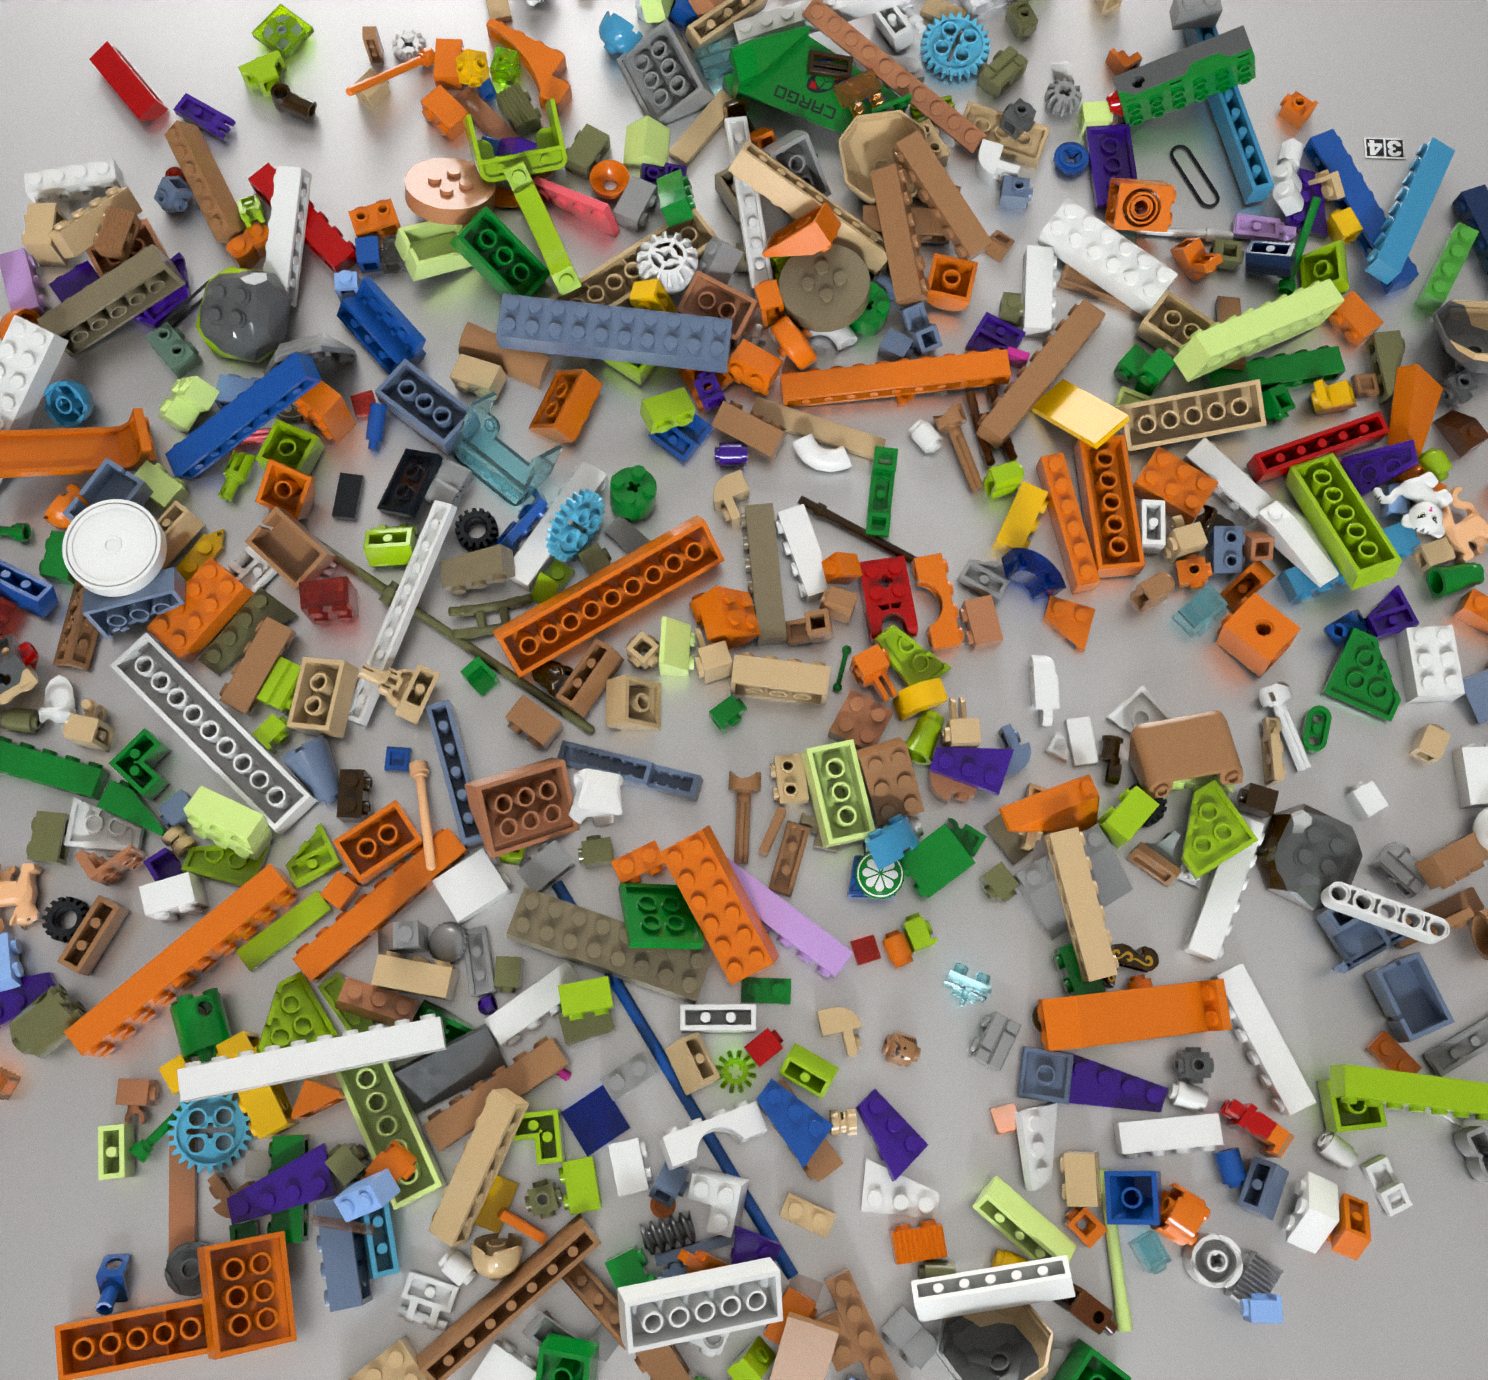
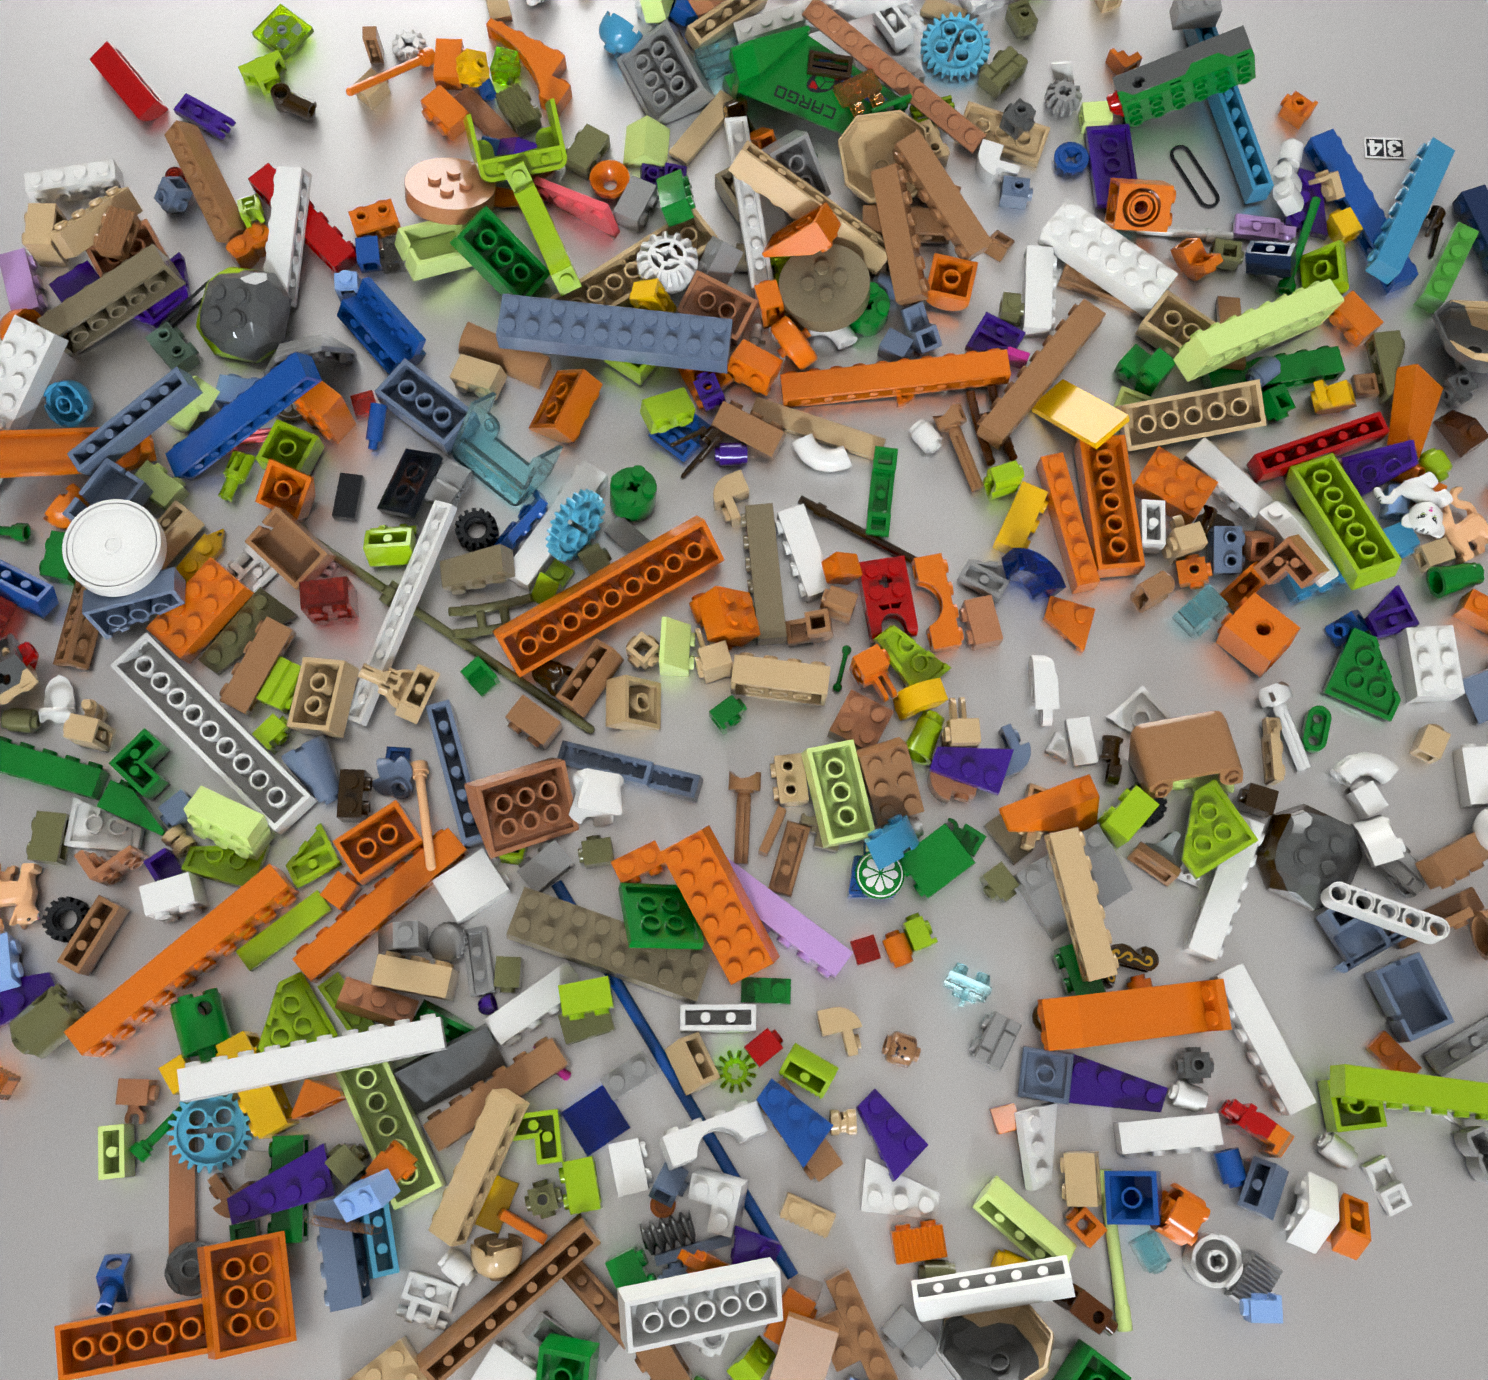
none -> sand blue brick [67,366,203,477]
none -> sand blue plate [372,756,413,799]
none -> dark brown plant [670,426,723,478]
none -> sand blue brick [1245,355,1281,387]
none -> nougat brick [1253,534,1329,589]
none -> white cylinder [1330,752,1399,786]
none -> white brick [1351,815,1406,868]
none -> dark brown plant [1423,205,1446,258]

